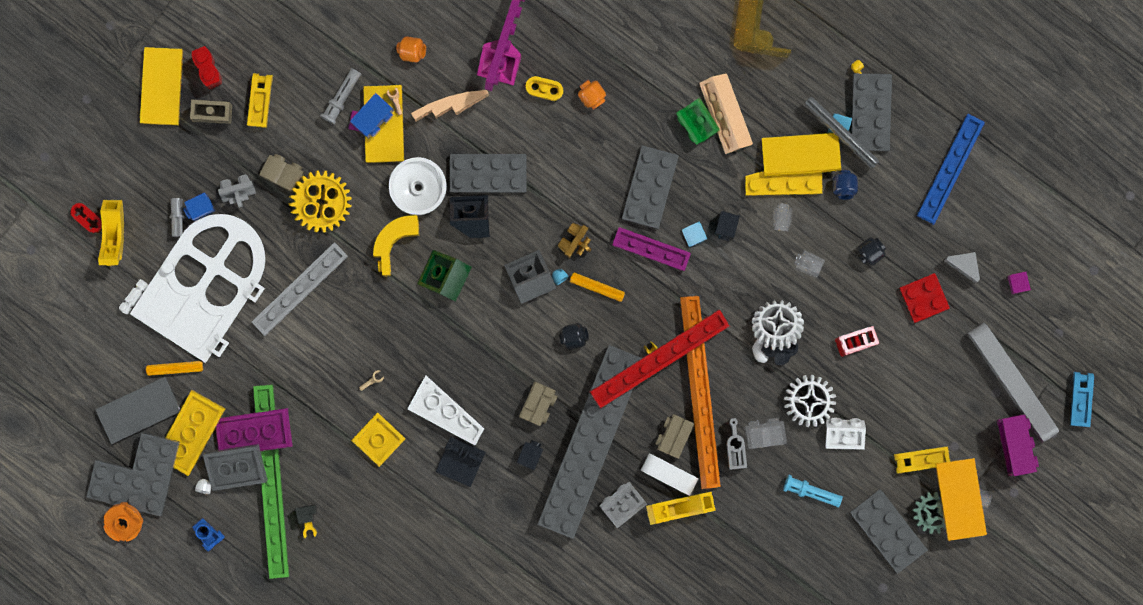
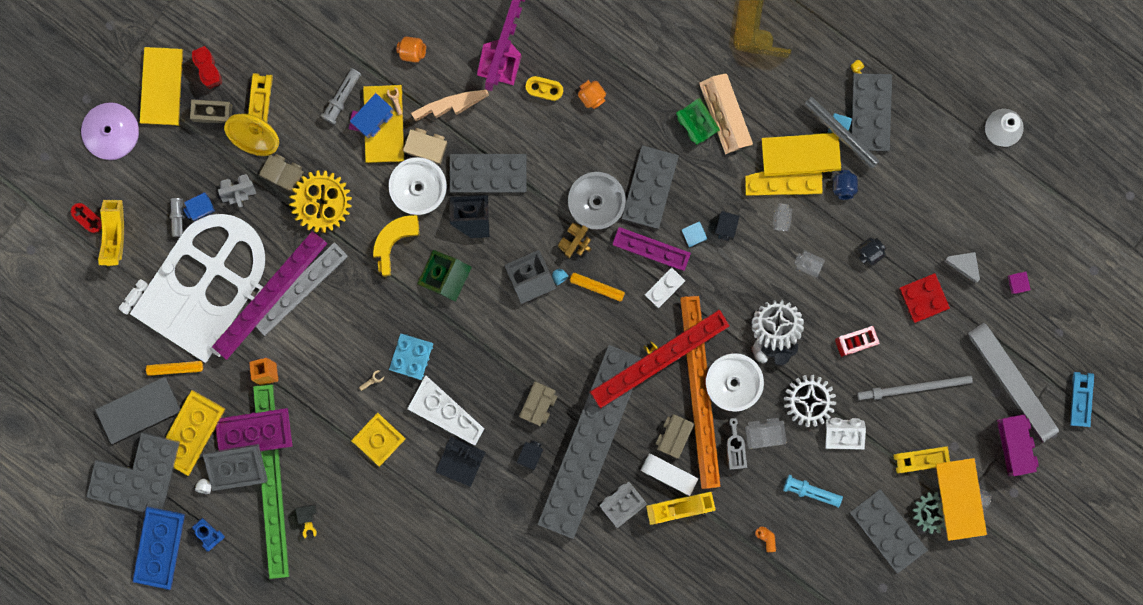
orange plate [104,502,143,542] -> none
black head [559,323,589,350] -> none
blue tile [917,114,985,225] -> none
none -> lavender dish [81,103,139,160]
none -> blue tile [133,506,185,590]
none -> magenta plate [212,231,327,360]
none -> yellow dish [224,114,279,156]
none -> orange brick [249,358,278,386]
none -> medium azure hinge [389,334,433,380]
none -> tan brick [403,128,448,165]
none -> light grey dish [568,172,626,230]
none -> white plate [645,267,685,308]
none -> white dish [706,354,764,411]
none -> orange arm [755,527,776,552]
none -> light grey bar [857,376,973,400]
none -> white cone [985,109,1023,147]

